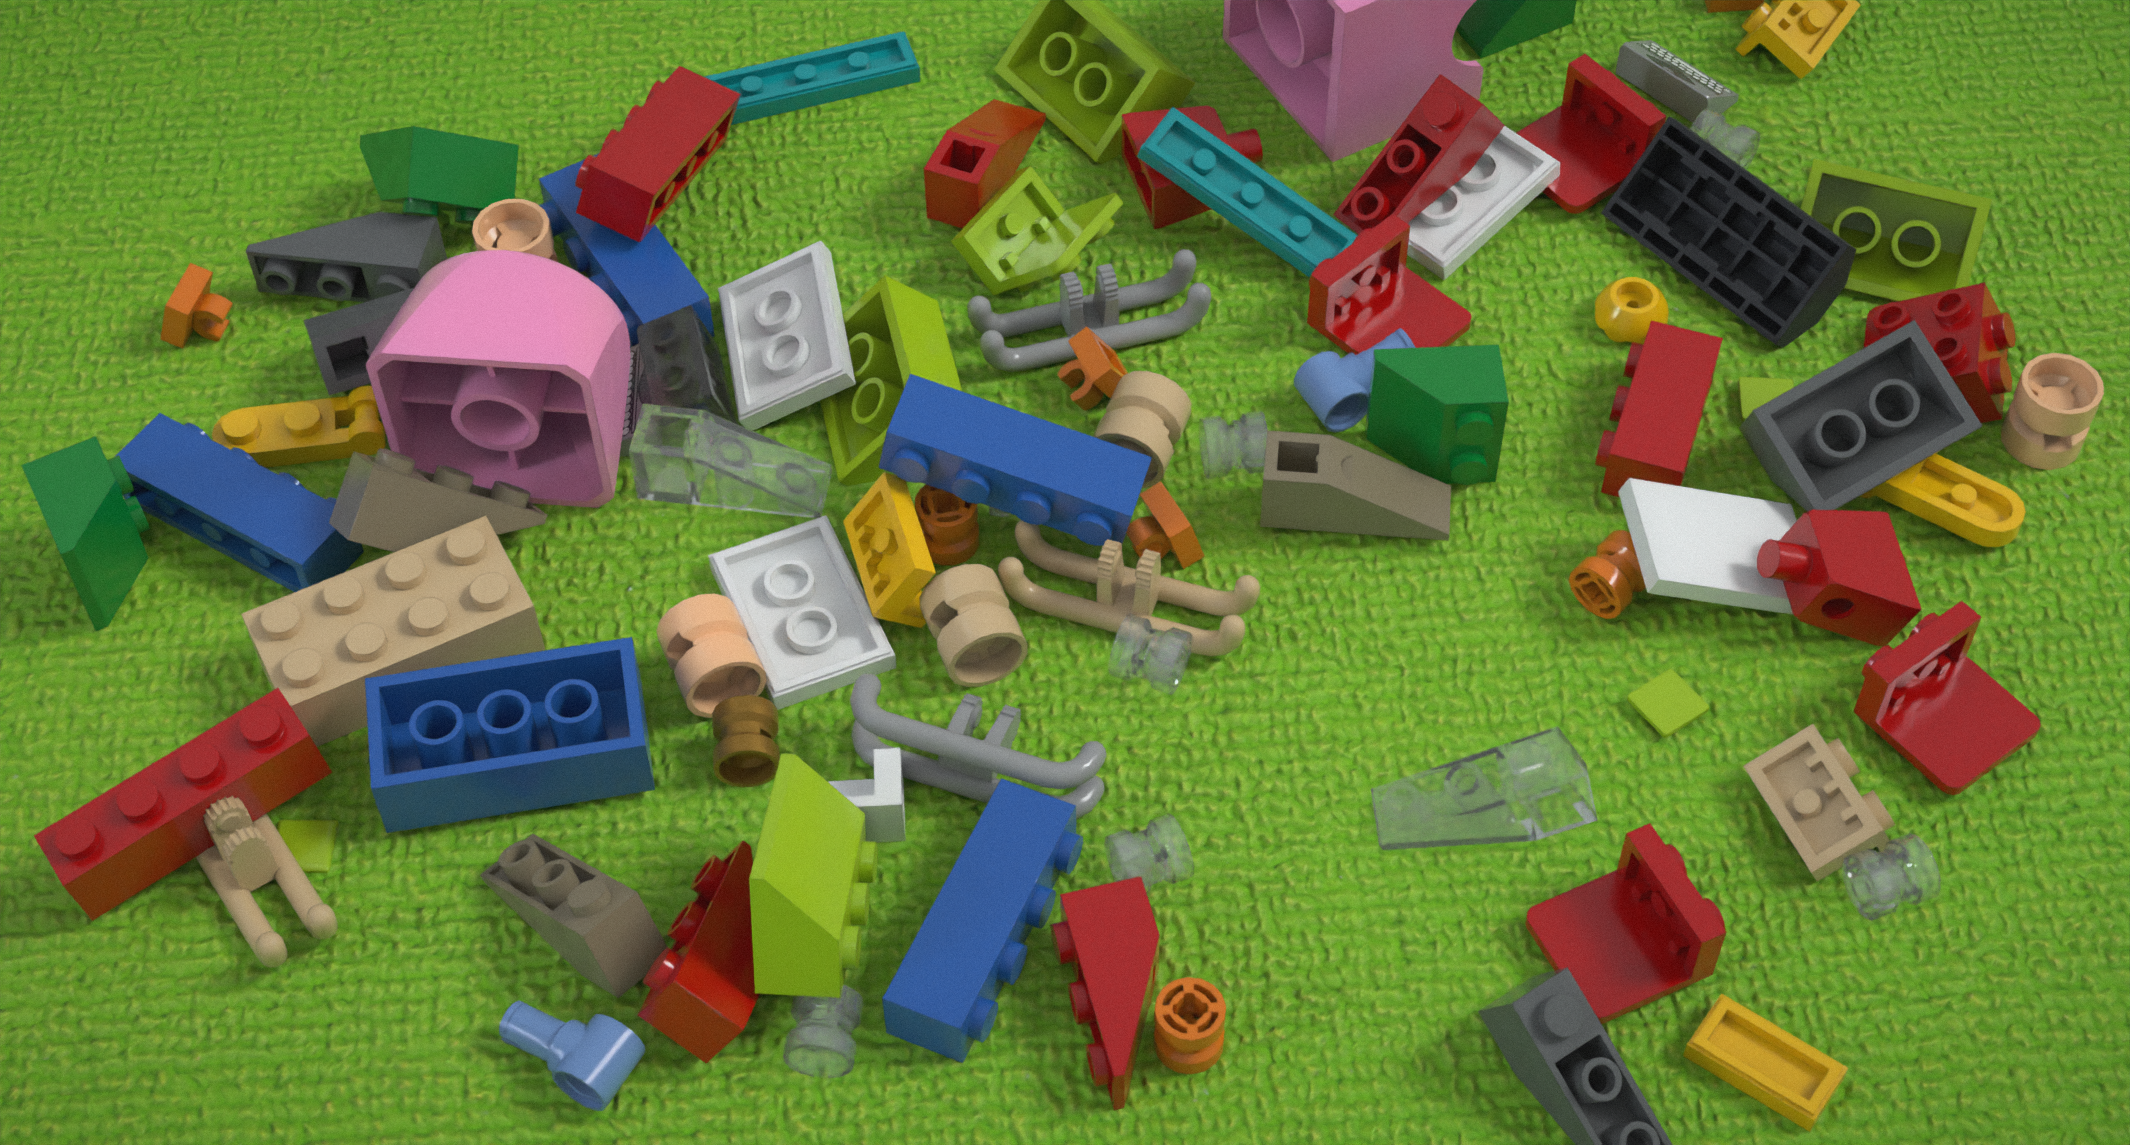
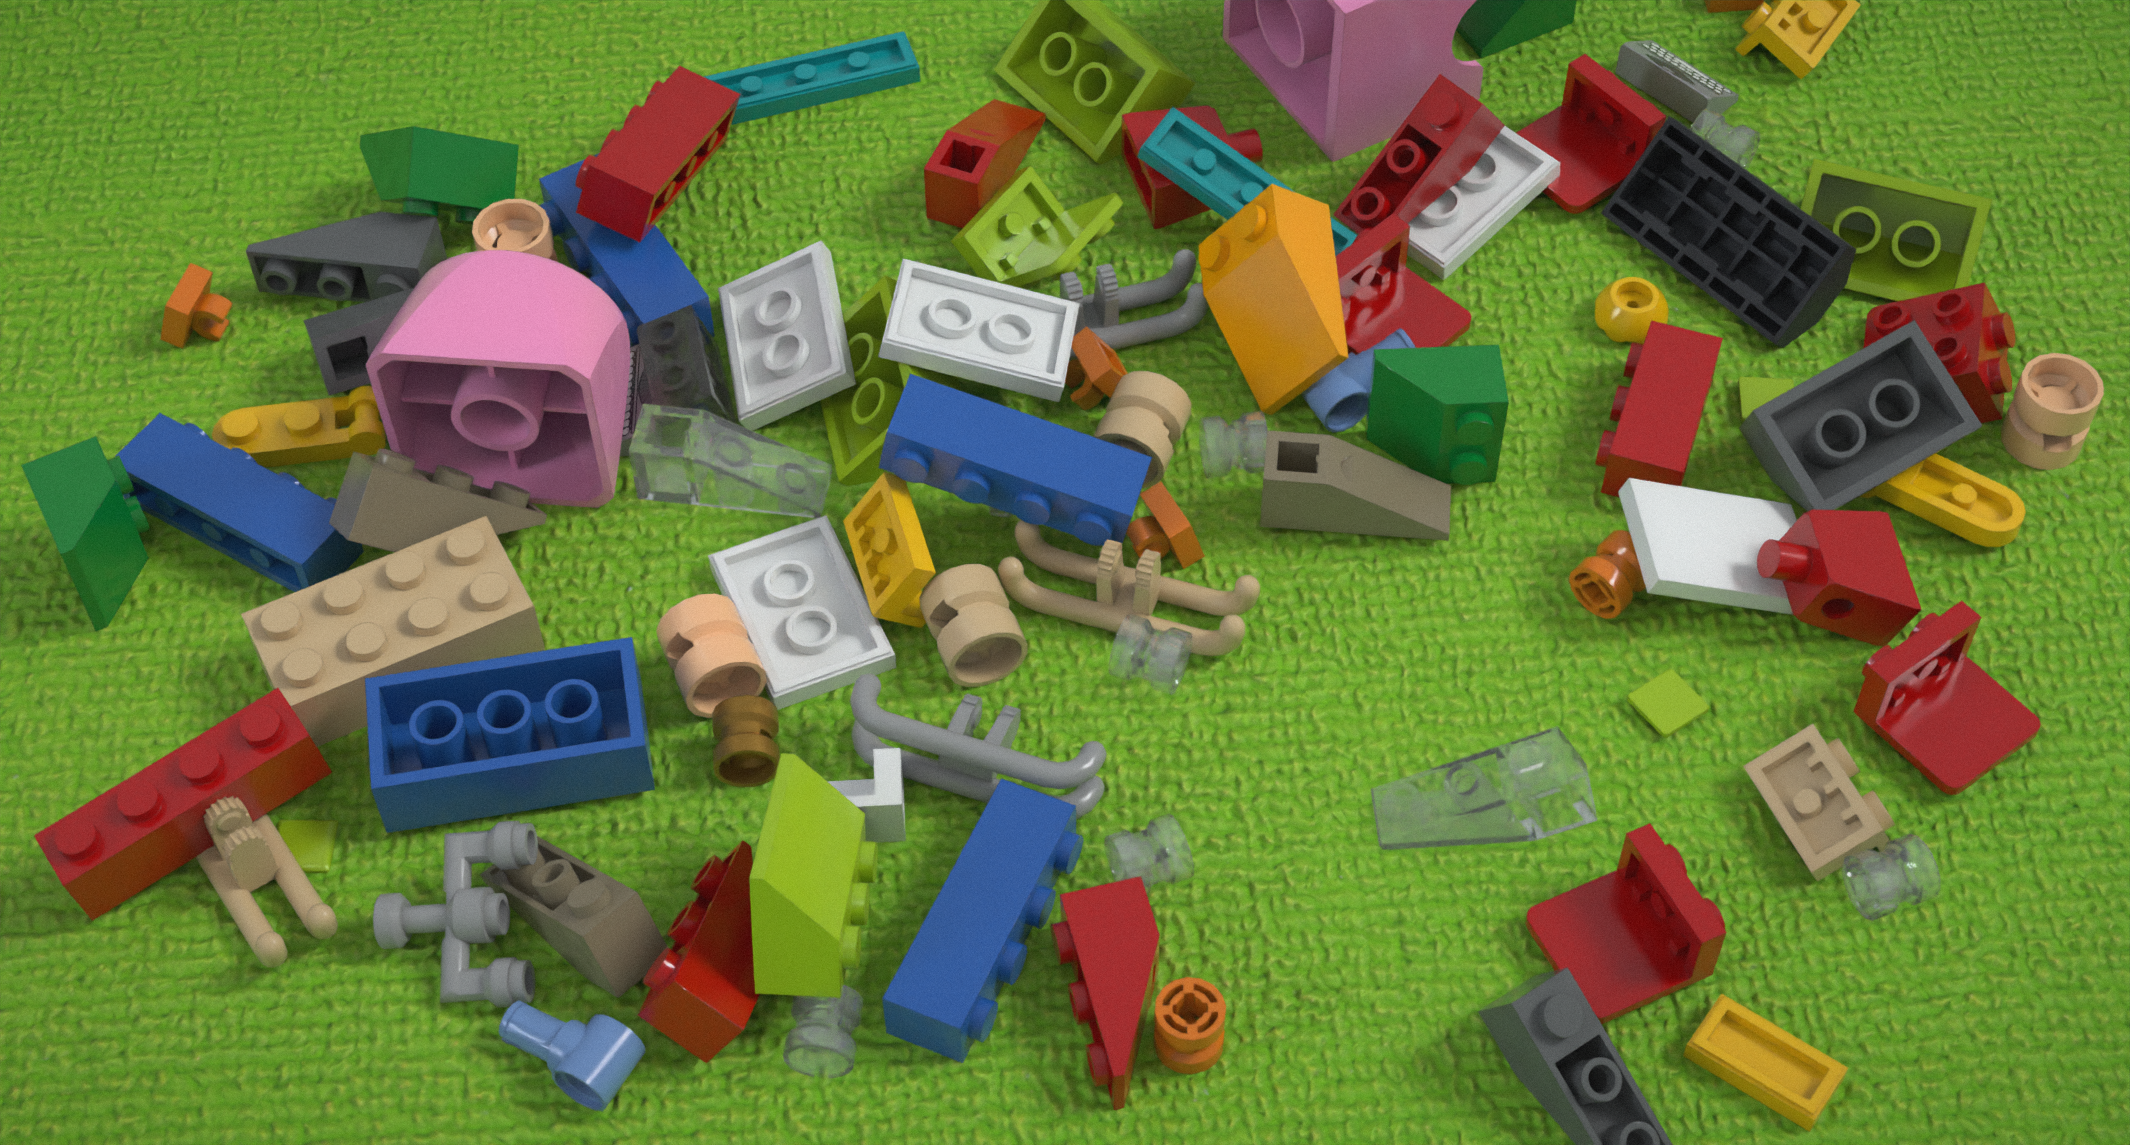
orange wheel [915,484,979,565] -> none
none -> light grey piece [373,821,538,1008]
none -> white tile [878,259,1080,402]
none -> light orange slope [1198,184,1349,415]

